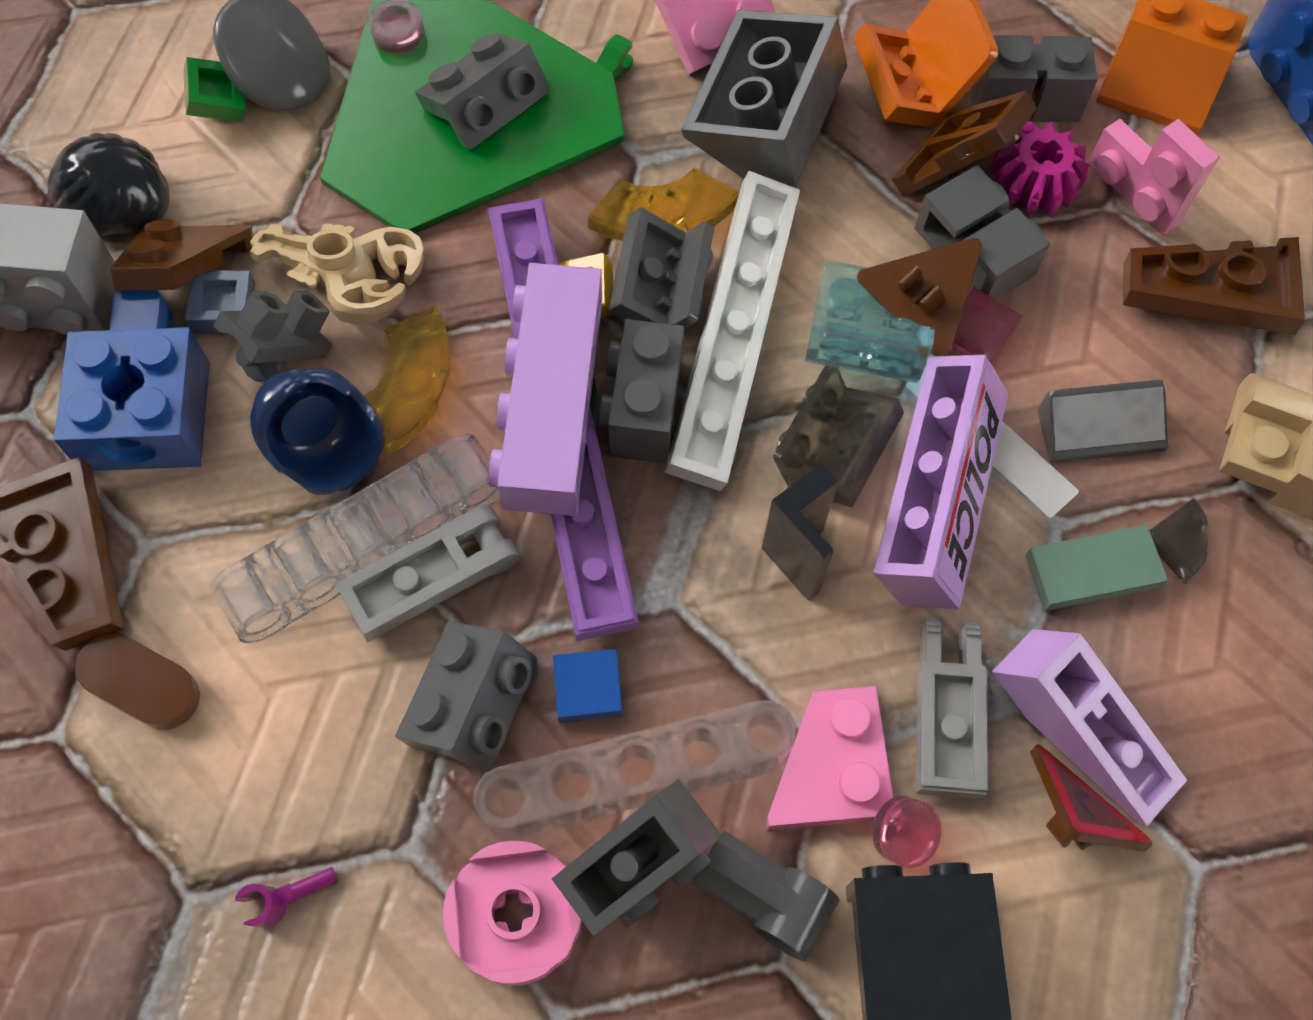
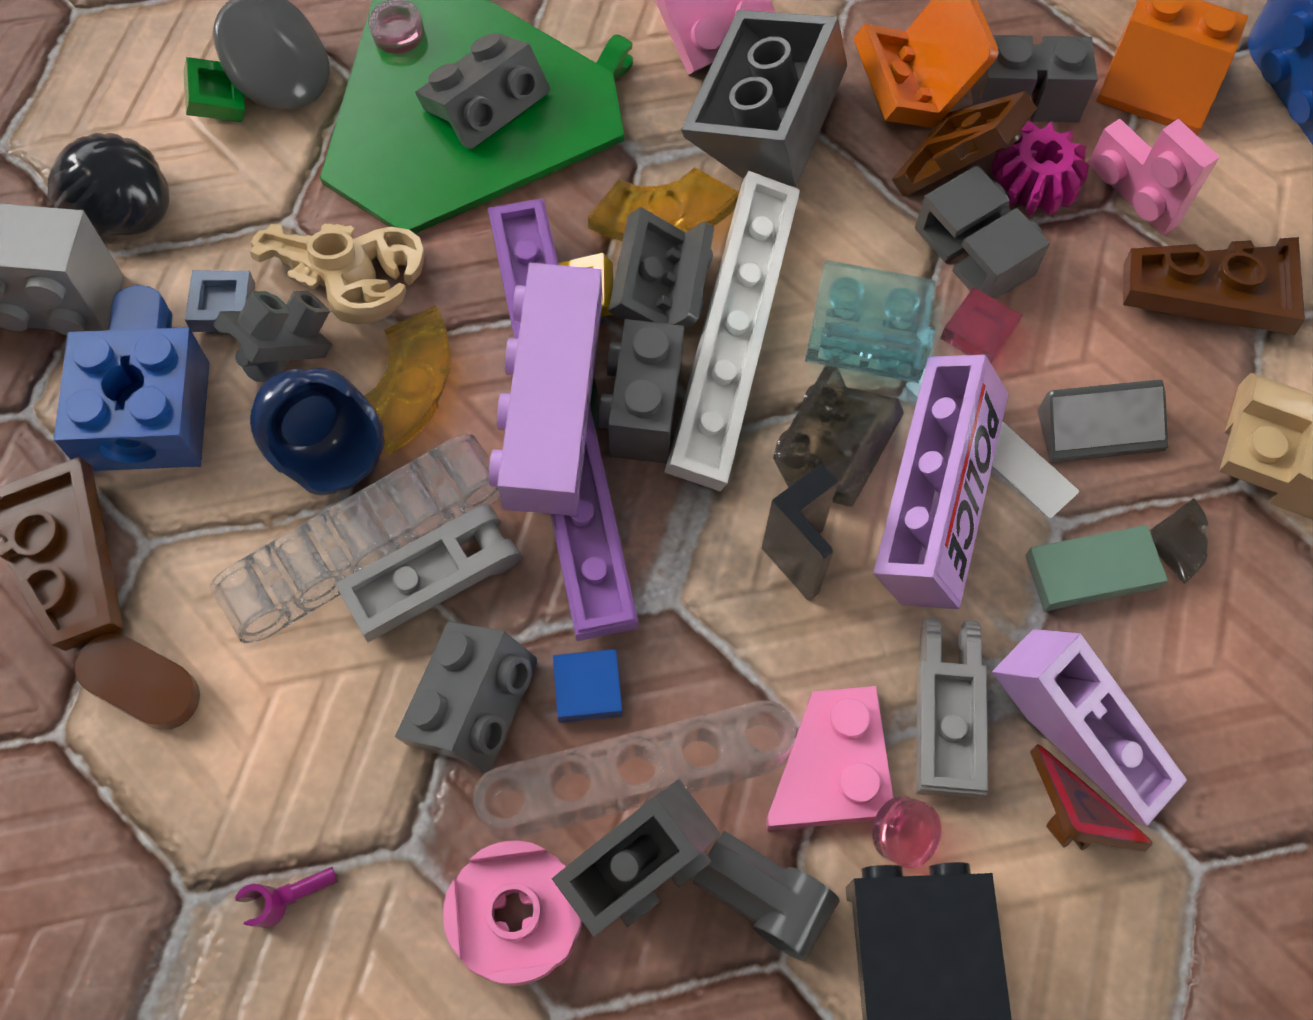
reddish brown wing [110,219,253,291] -> none
reddish brown piece [857,238,982,356] -> none

